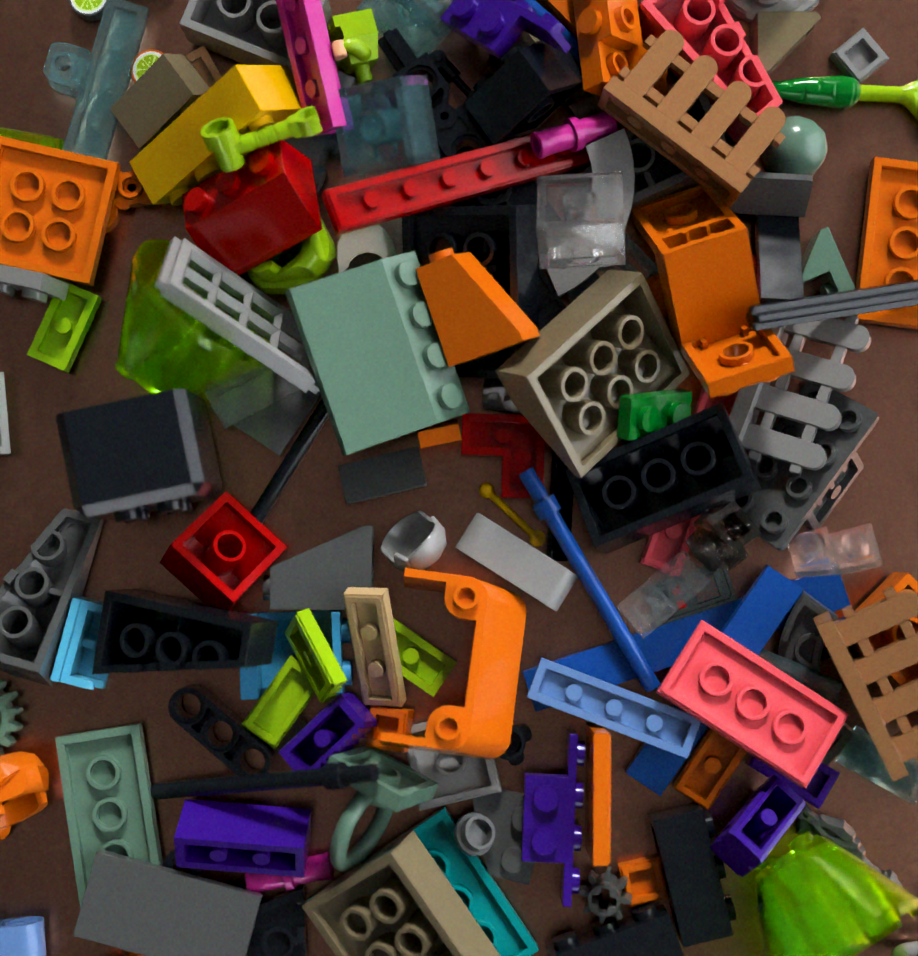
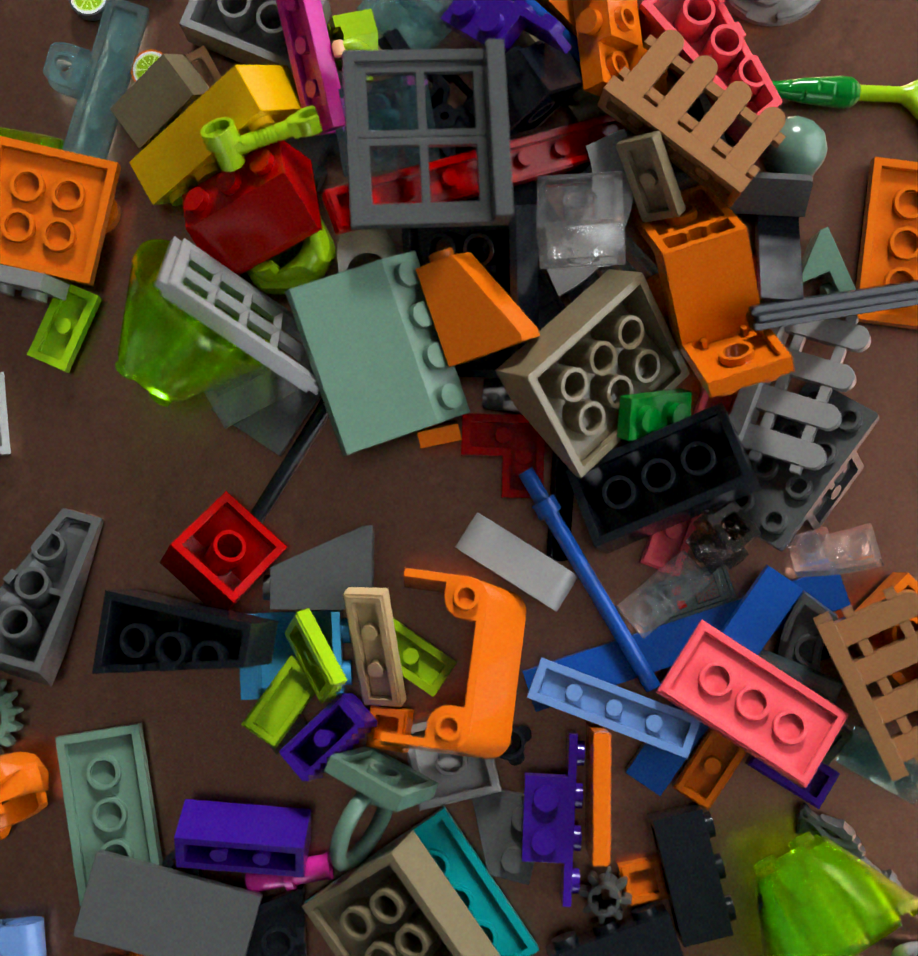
medium azure hinge [50,596,109,690] -> none
black plate [55,388,222,524] -> none
orange plate [114,170,151,211] -> none
black bar [151,762,379,800] -> none
black beam [168,684,276,776] -> none
dark grey slope [338,446,428,506] -> none
light grey hair [380,511,447,571] -> none
dark grey plate [454,812,496,856] -> none
yellow hinge [478,482,546,547] -> none
dark pink pin [530,111,617,159] -> none
dark purple brick [710,775,806,877] -> none
dark tan slope [749,11,822,75] -> none
light grey tile [829,27,889,83] -> none
none -> dark grey window [342,39,514,230]
none -> dark tan plate [616,130,686,223]

